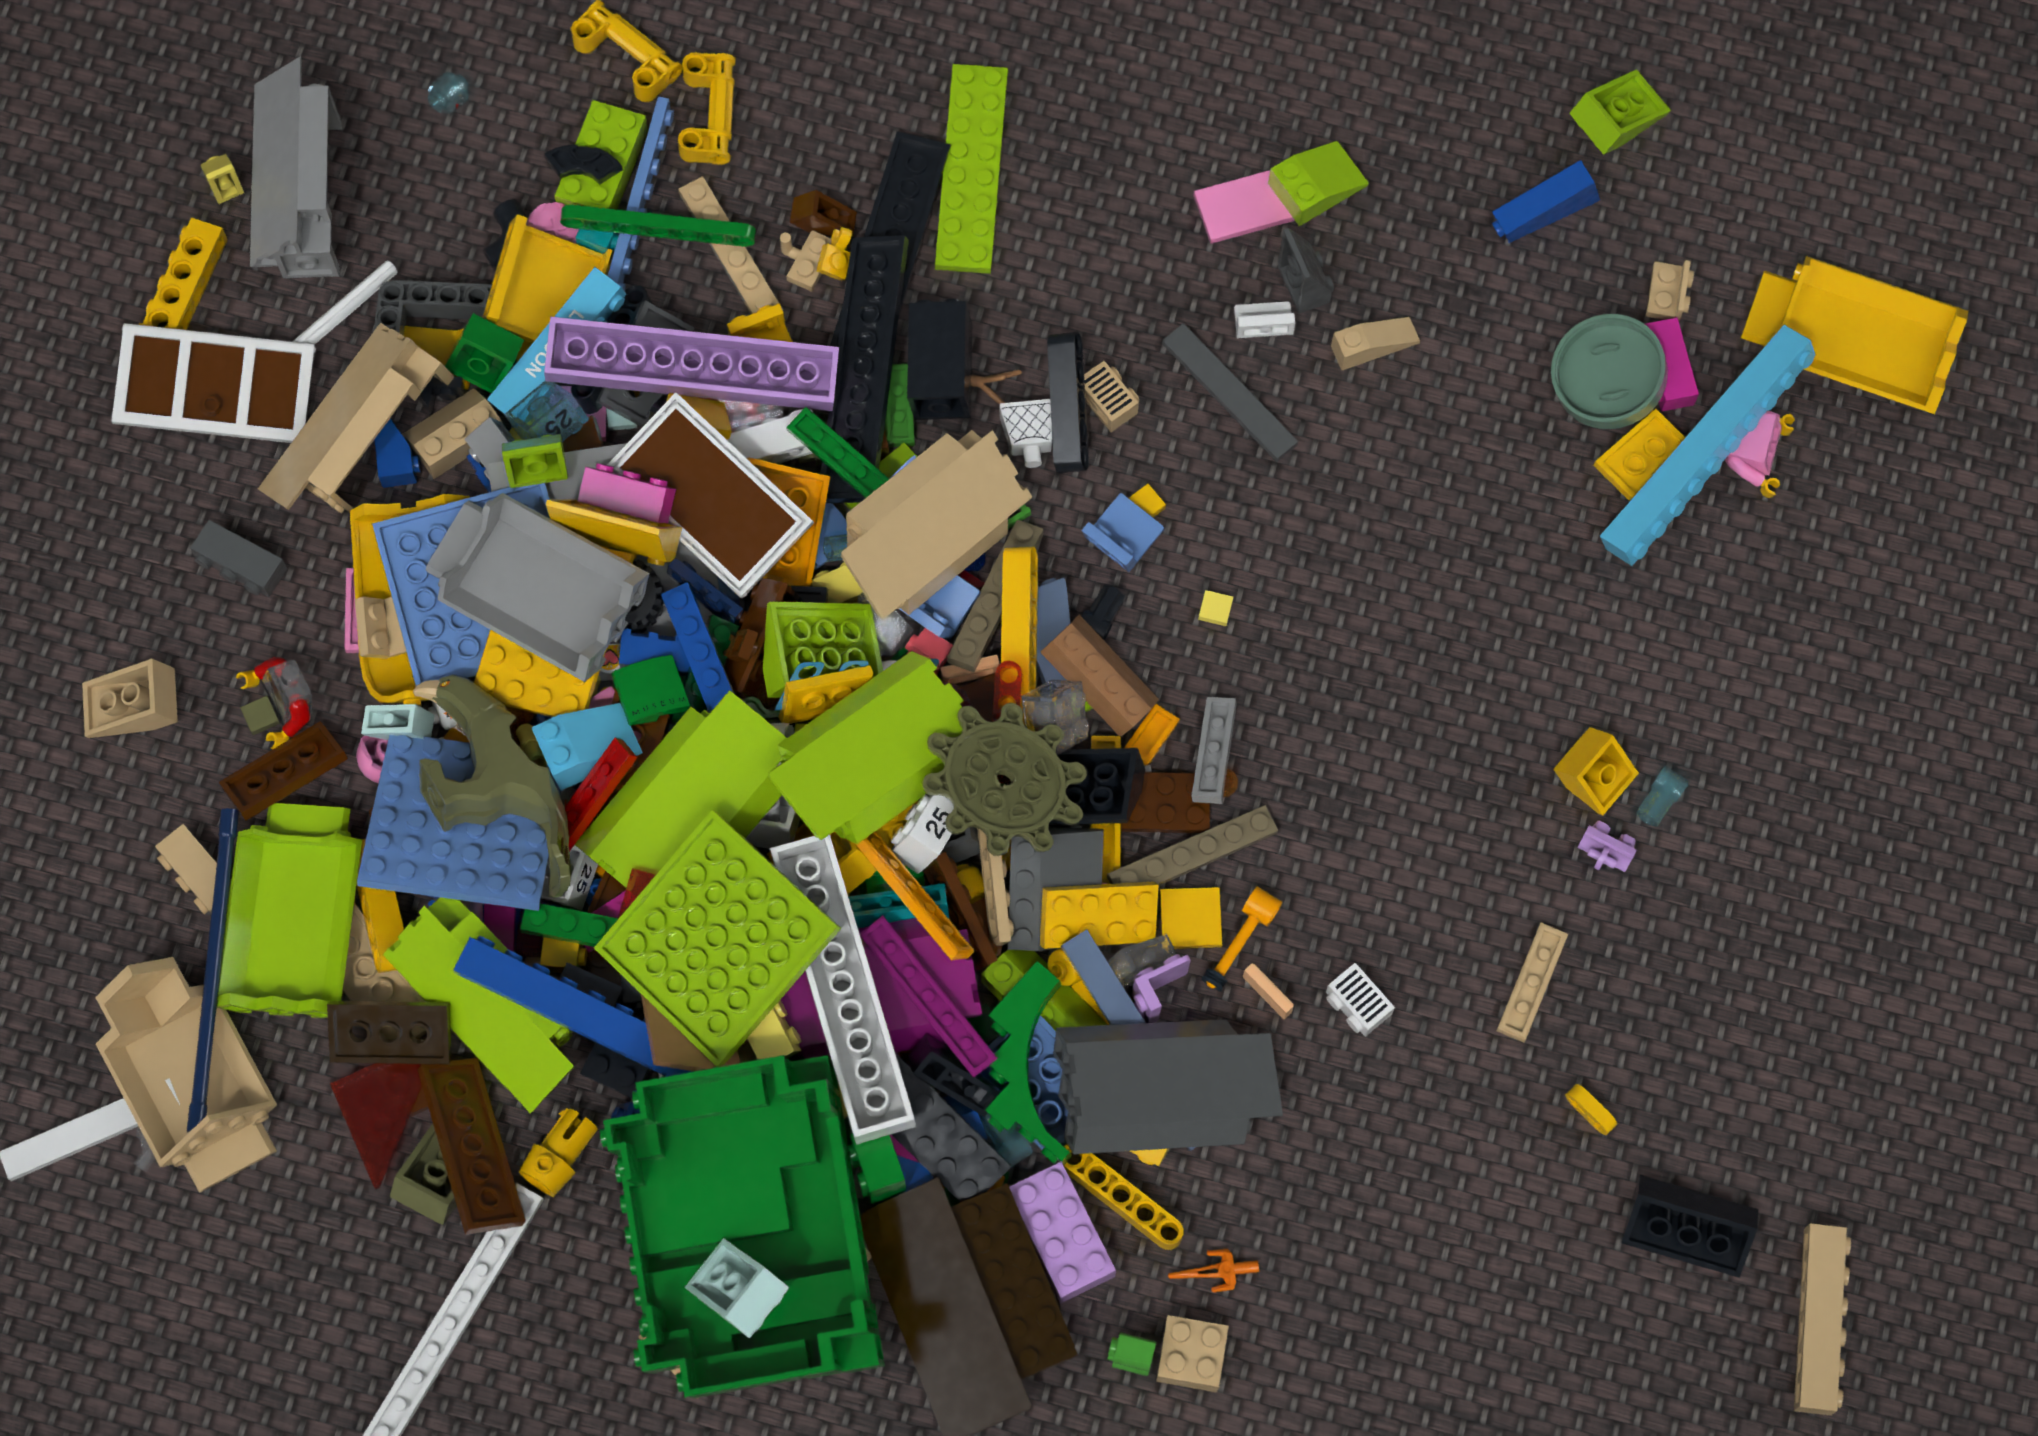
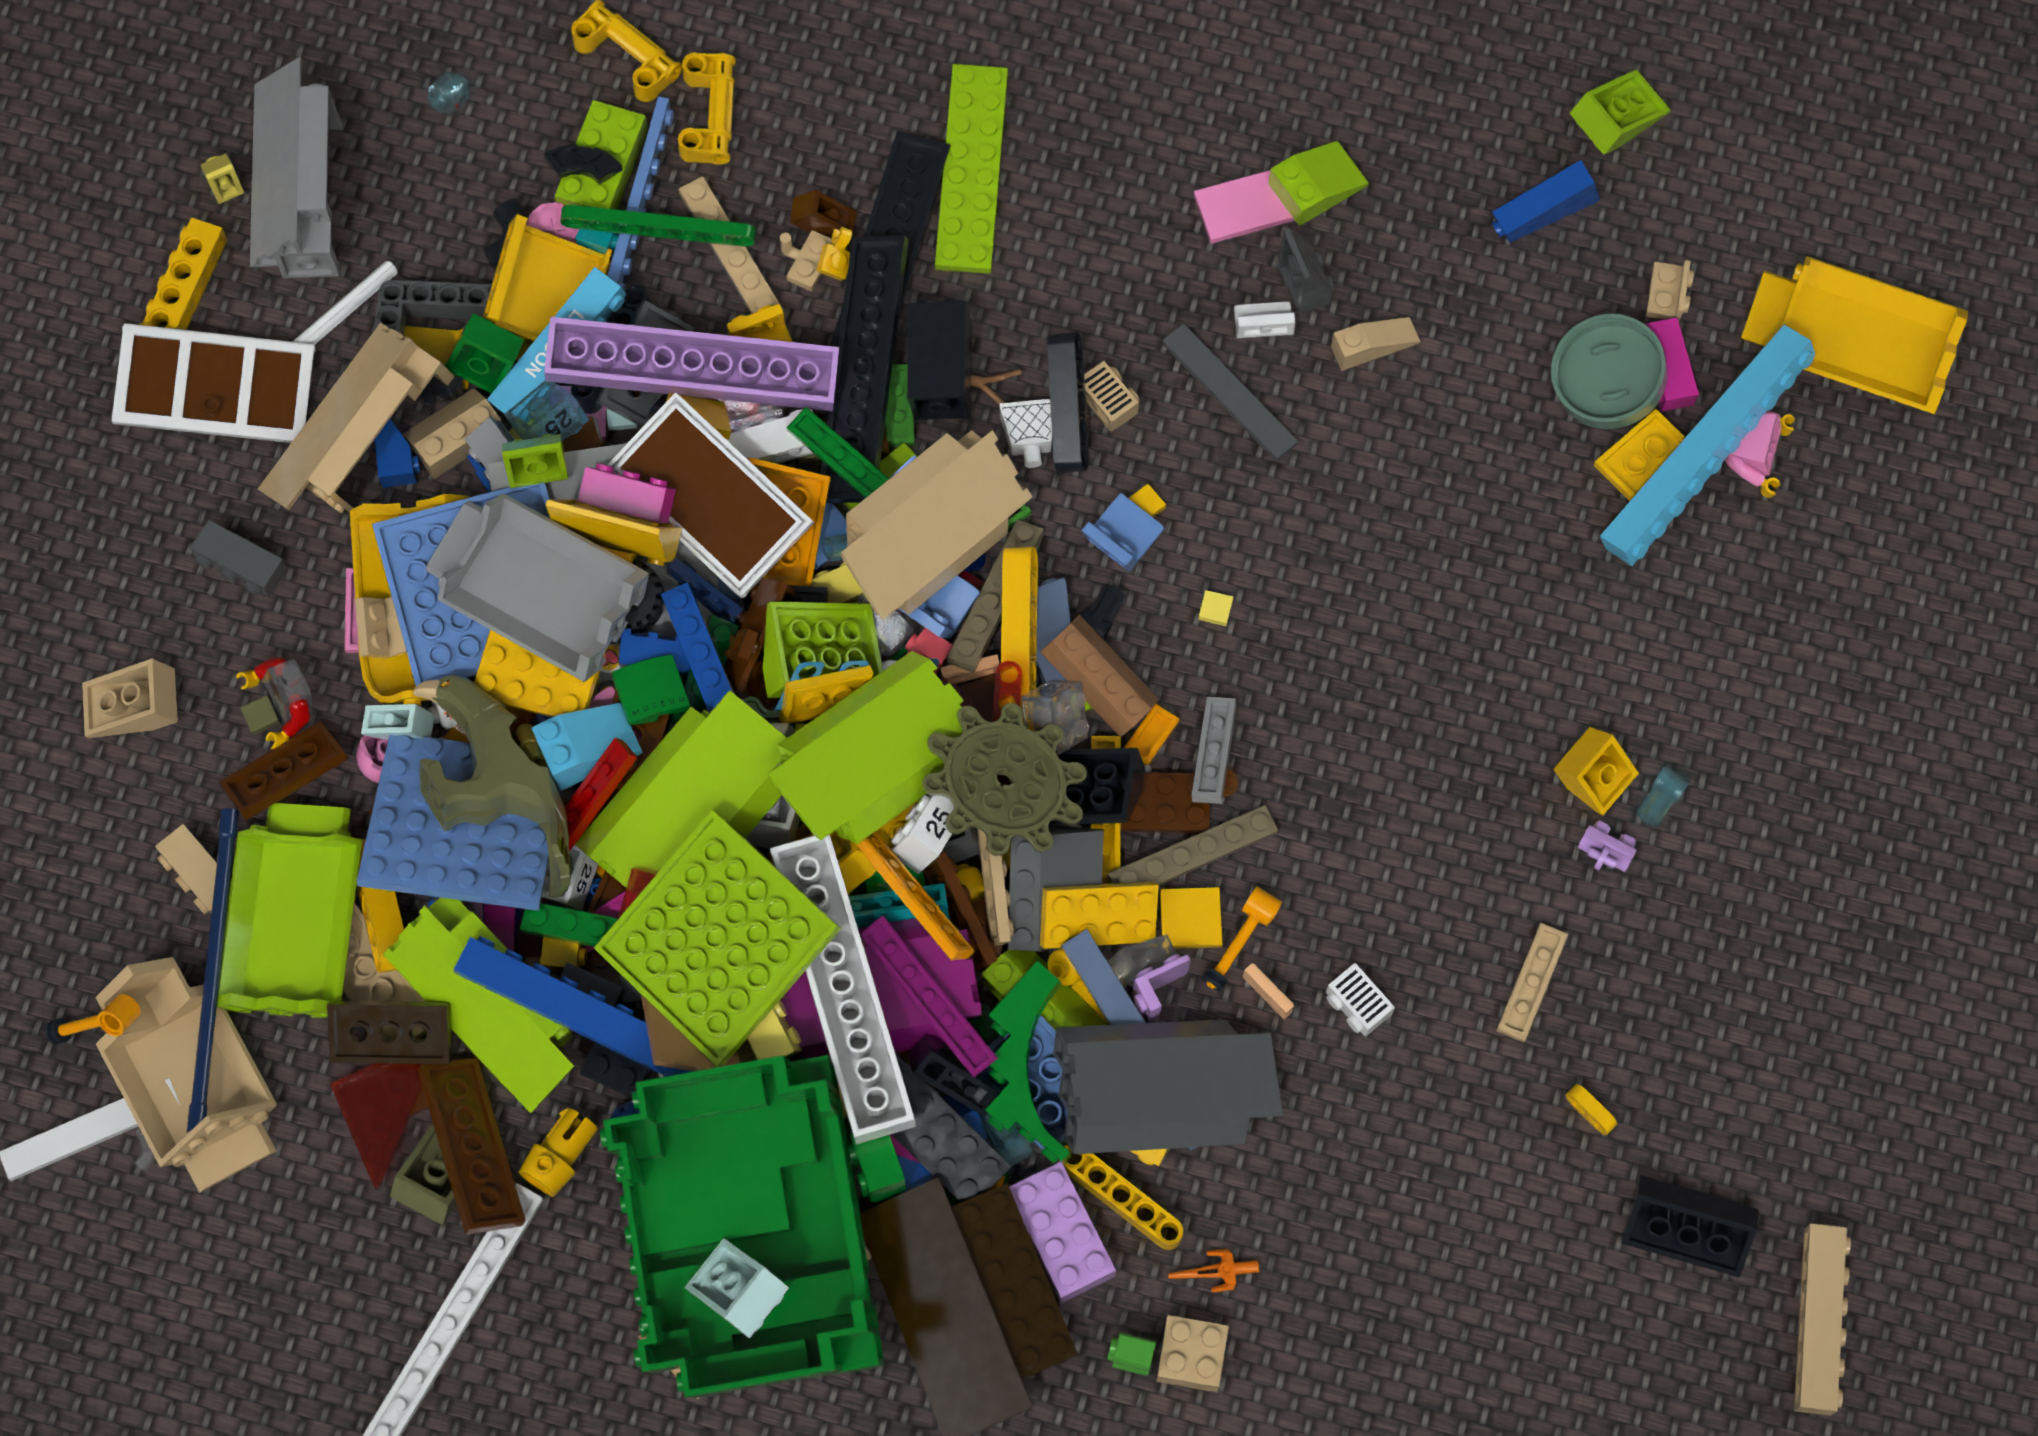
none -> light orange piece [45,994,141,1044]

